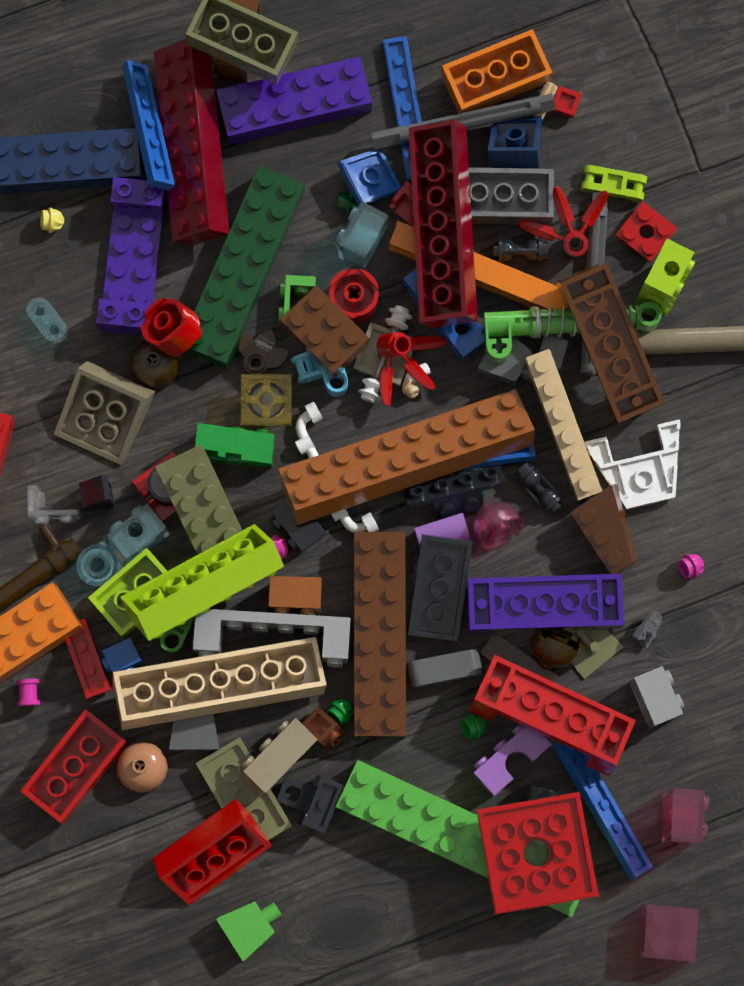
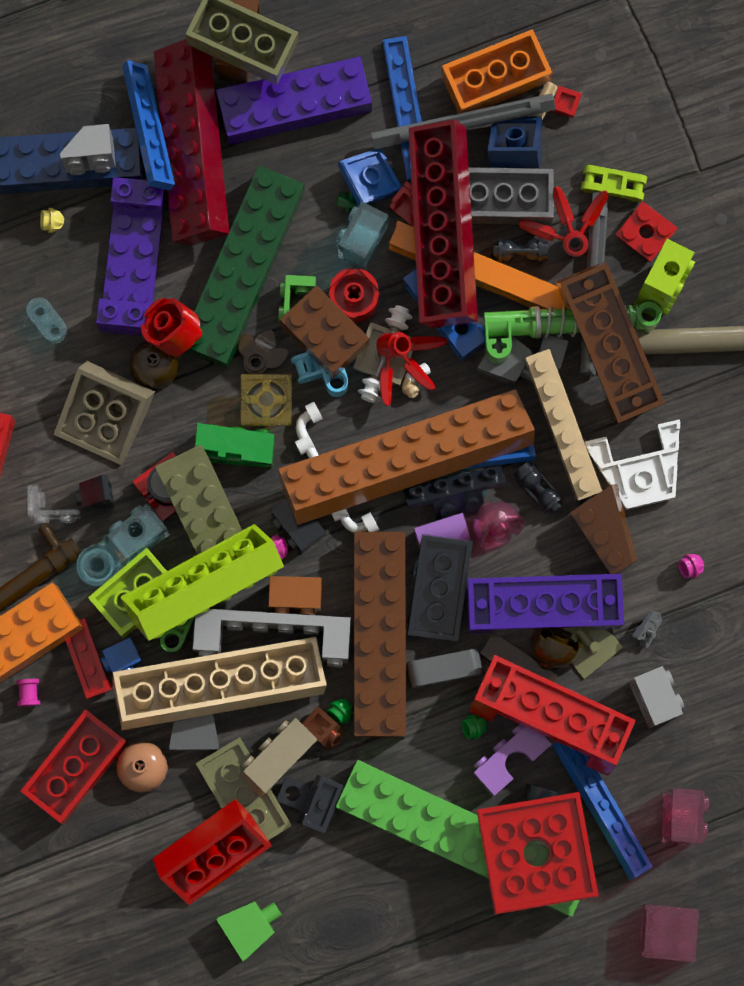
none -> light grey slope [60,124,116,175]

